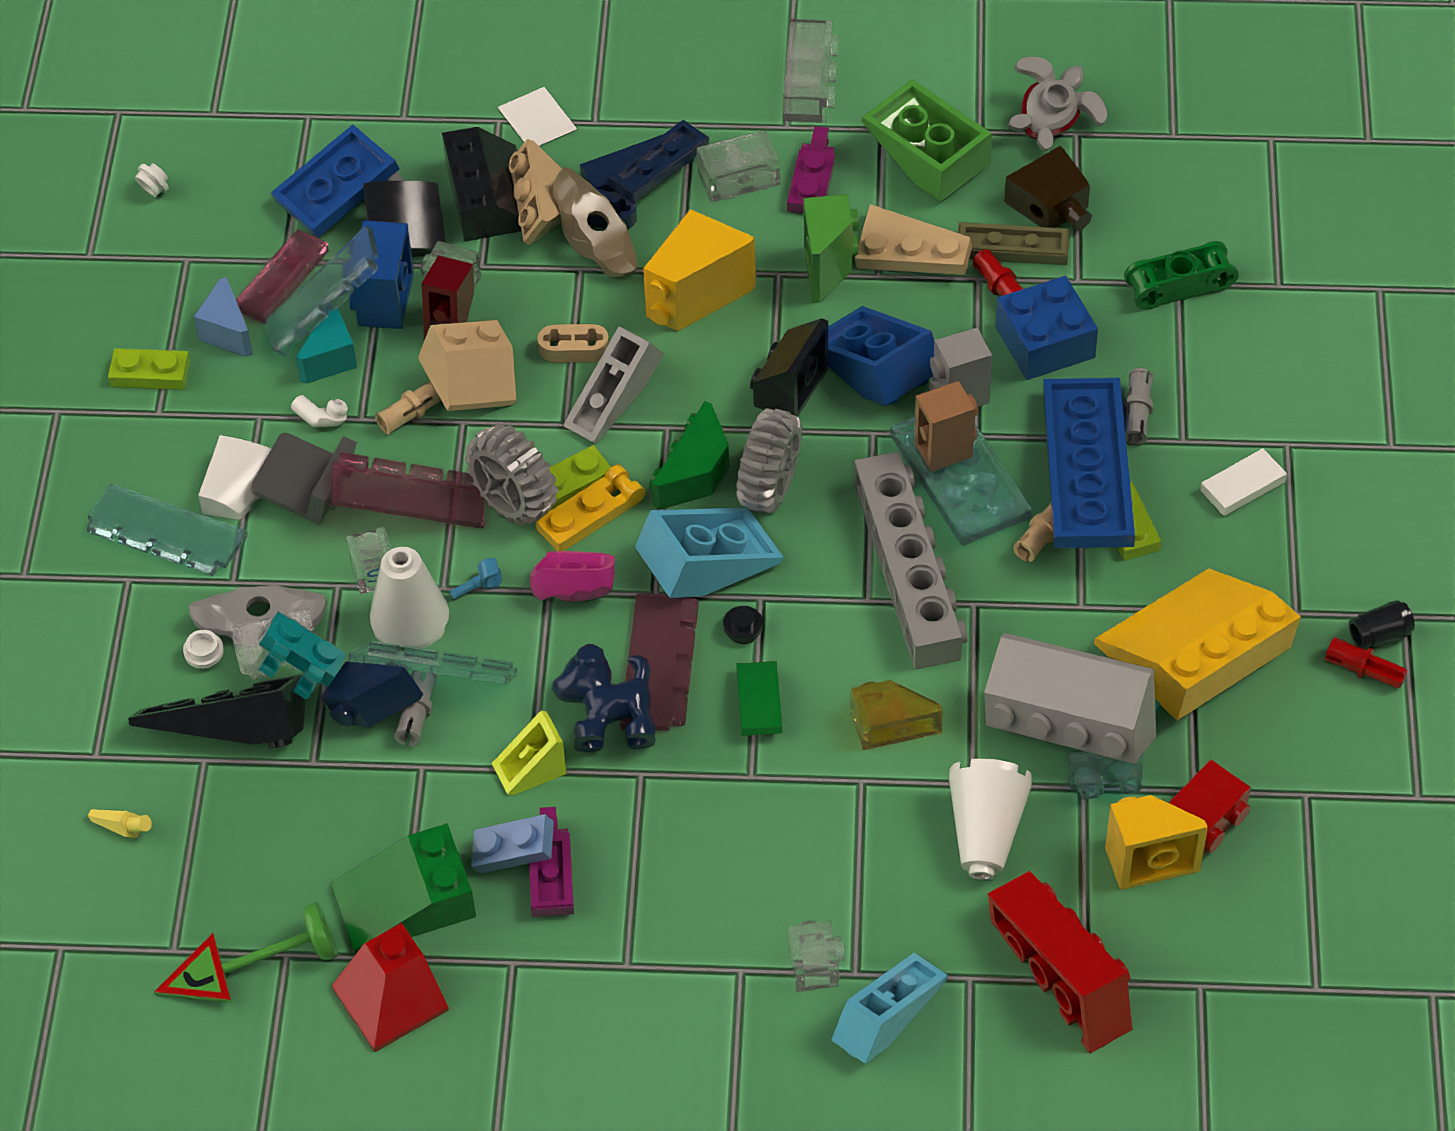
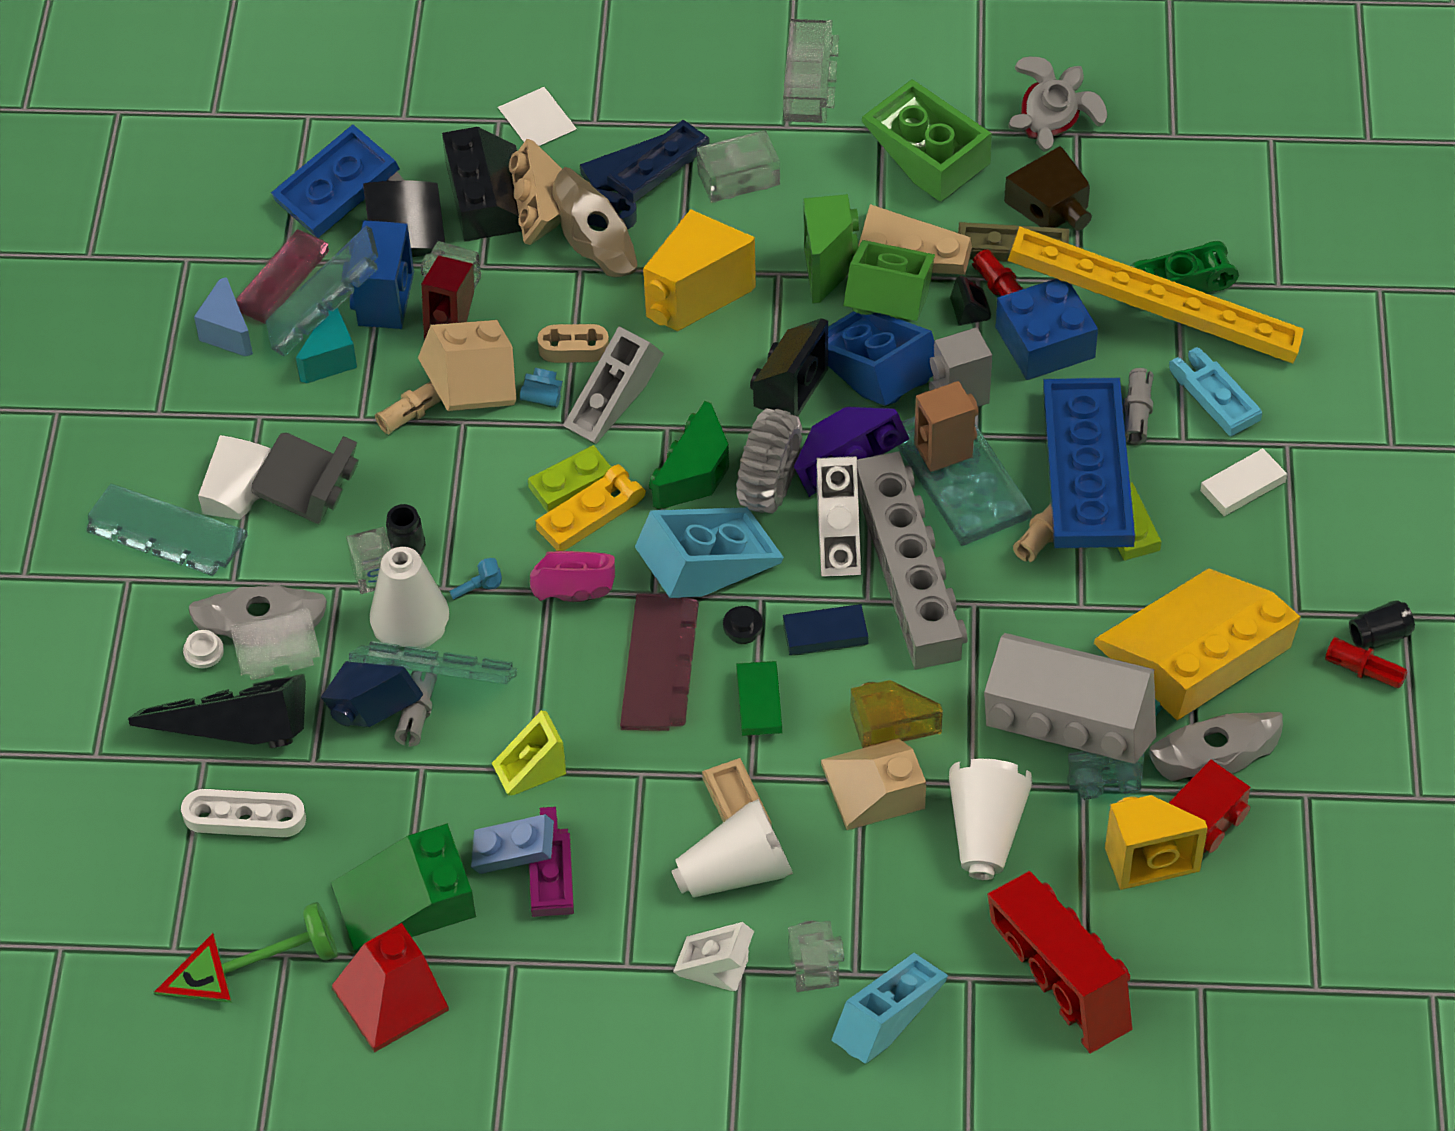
light yellow bar [88,809,152,838] -> none
lime plate [108,348,191,390] -> none
white plate [135,163,169,197] -> none
teal plate [258,611,347,700] -> none
white arm [291,395,348,428] -> none
clear pink windscreen [331,452,485,529] -> none
light grey gear [464,423,558,526] -> none
dark blue animal [552,644,656,753] -> none
magenta hinge [787,126,835,213] -> none
none -> white plate [181,789,306,837]
none -> black piece [386,504,426,556]
none -> dark azure plate [520,368,563,407]
none -> white cone [671,799,793,898]
none -> white slope [673,922,754,991]
none -> tan tile [702,758,772,826]
none -> dark blue tile [783,604,869,655]
none -> dark purple slope [794,407,909,497]
none -> white slope [817,456,861,576]
none -> tan slope [821,738,926,830]
none -> bright green brick [843,240,935,322]
none -> black slope [950,275,992,325]
none -> yellow plate [1007,226,1304,364]
none -> light grey piece [1148,712,1283,781]
none -> medium azure hinge [1169,347,1262,437]

